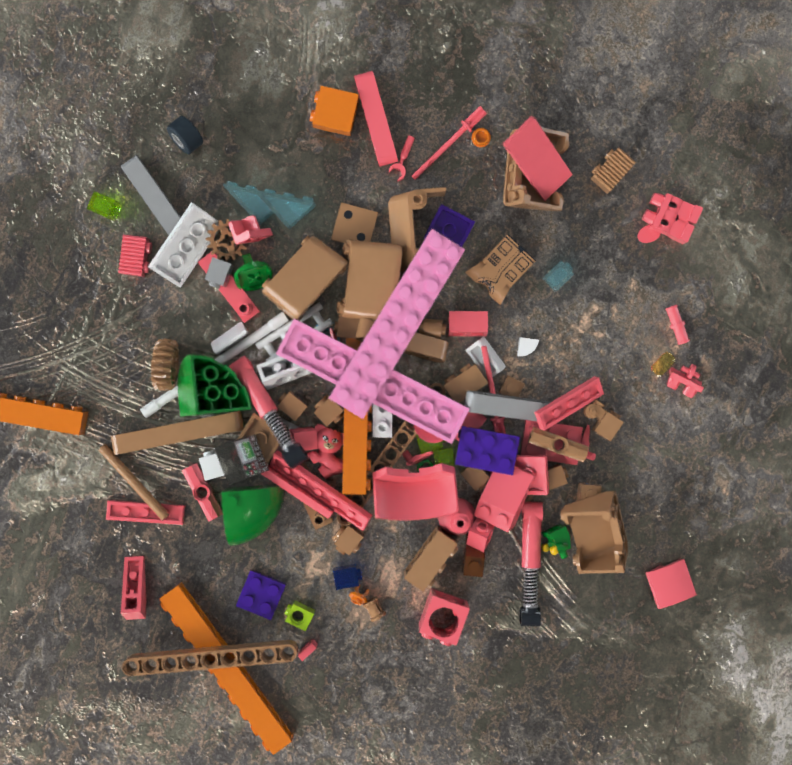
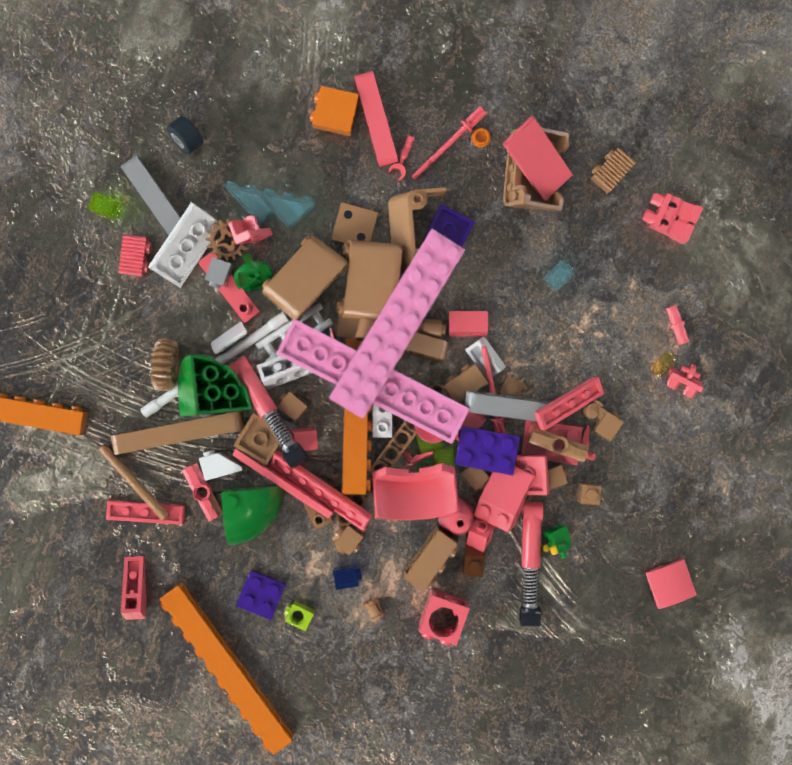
medium nougat beam [122,640,298,676] -> none
clear smoke slope [214,434,269,485] -> none
coral tile [298,639,318,661] -> none
coral animal [307,424,344,479] -> none
medium nougat brick [314,395,344,426] -> none
orange plate [349,584,369,606] -> none
medium nougat piece [465,234,536,305] -> none
white tile [517,337,539,357] -> none
medium nougat windscreen [561,491,628,574] -> none
coral sticker [637,225,661,243] -> none

